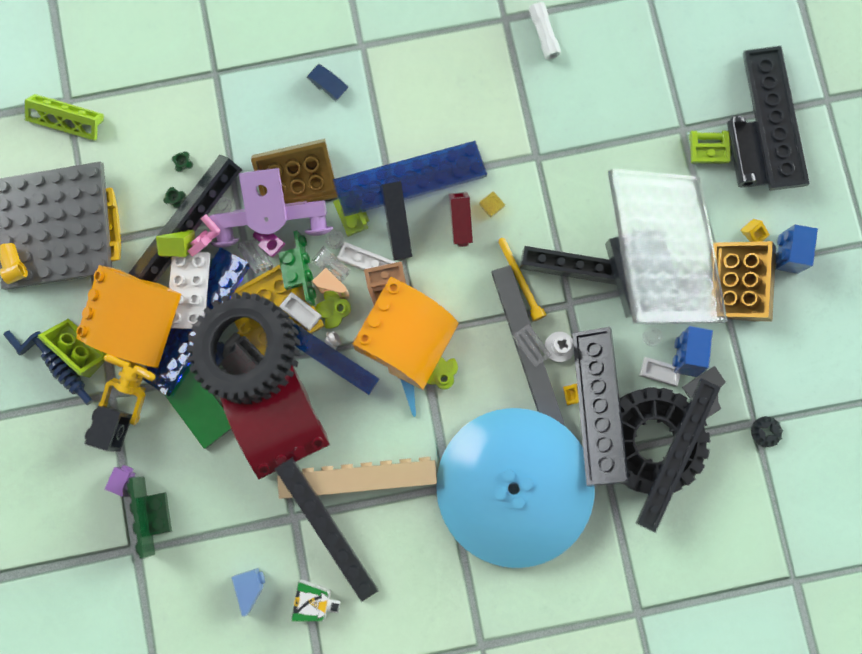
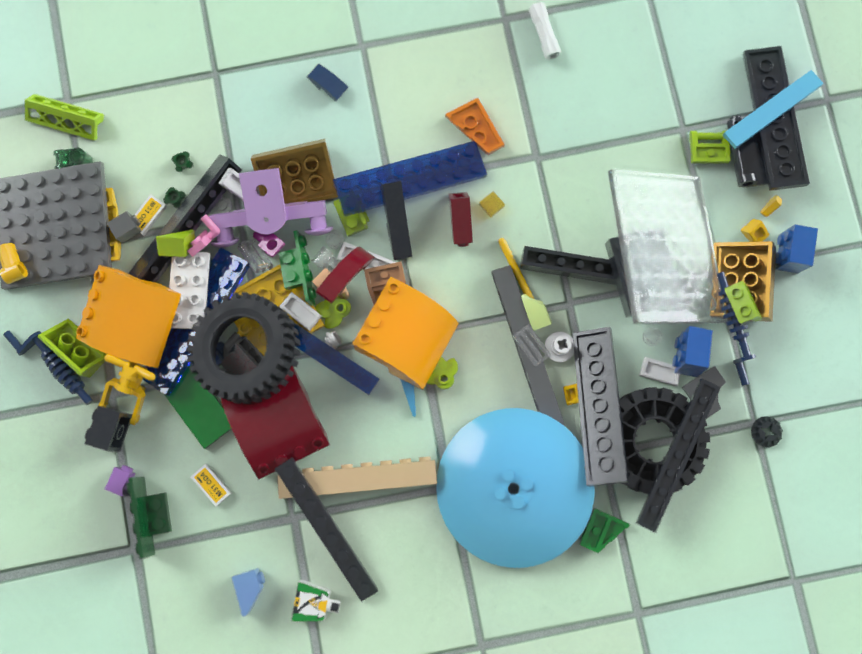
none -> clear green piece [53,147,93,169]
none -> dark grey brick [107,211,142,243]
none -> tile [135,194,167,236]
none -> tile [191,464,232,507]
none -> white tile [219,168,259,200]
none -> dark red slope [316,246,375,304]
none -> orange wing [445,98,505,155]
none -> yellowish green slope [521,294,552,331]
none -> green wing [579,508,630,553]
none -> dark blue piece [717,272,756,386]
none -> medium azure tile [723,70,824,149]
none -> lime bracket [725,280,762,324]
none -> yellow tile [760,195,782,217]

